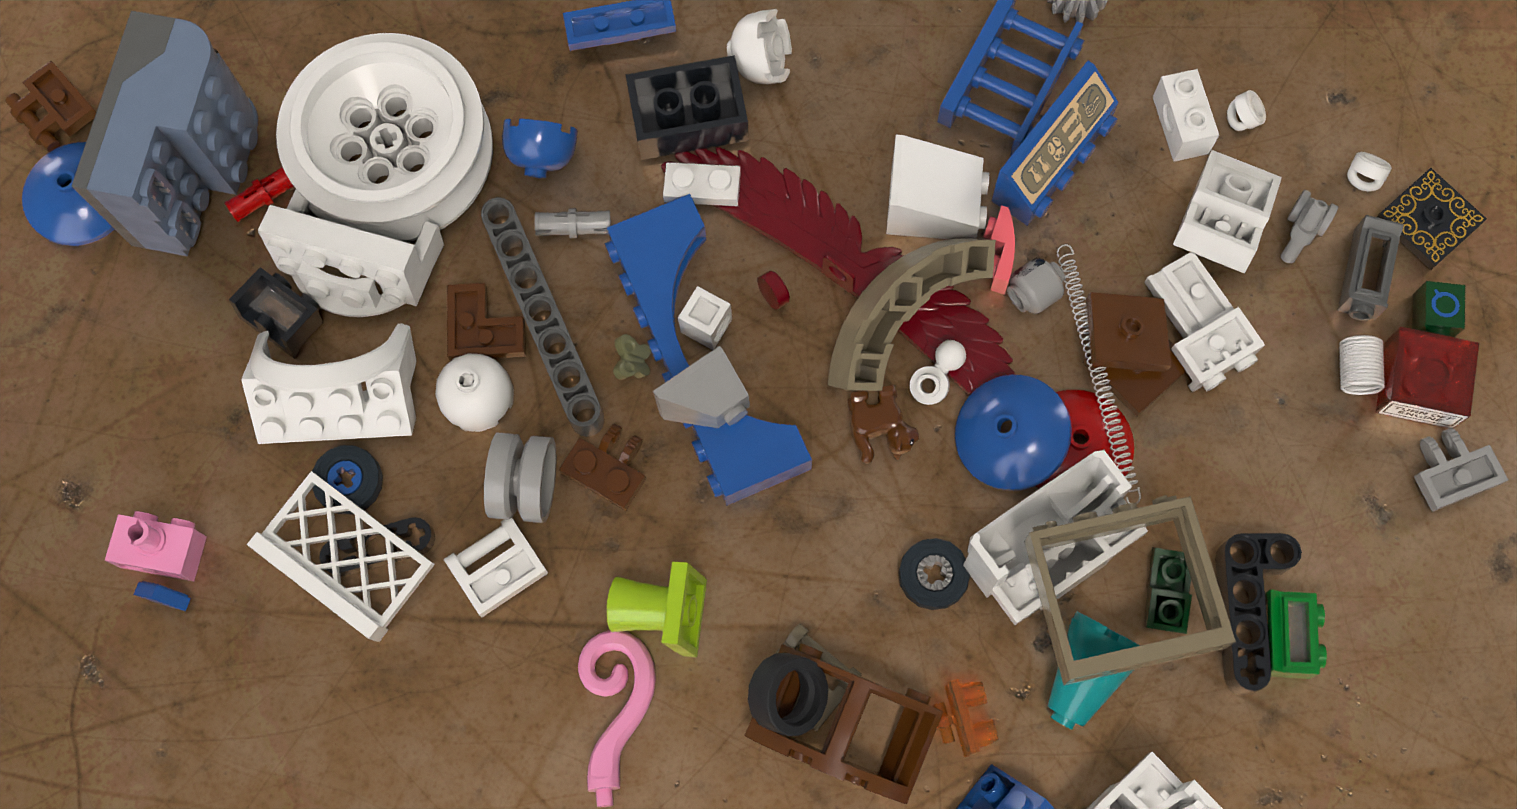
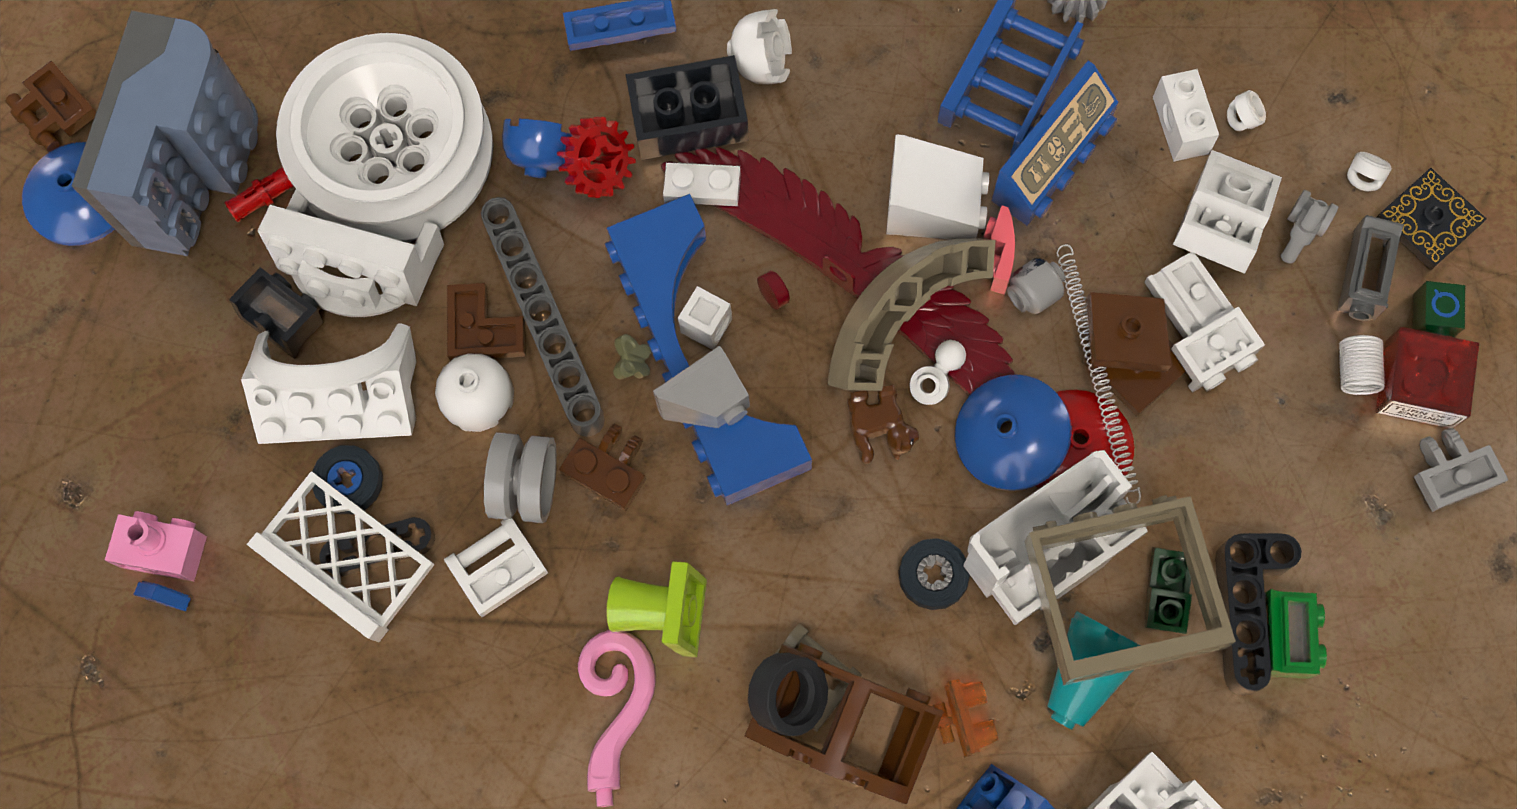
light grey pin [535,208,611,238] -> none
none -> red gear [557,117,636,198]

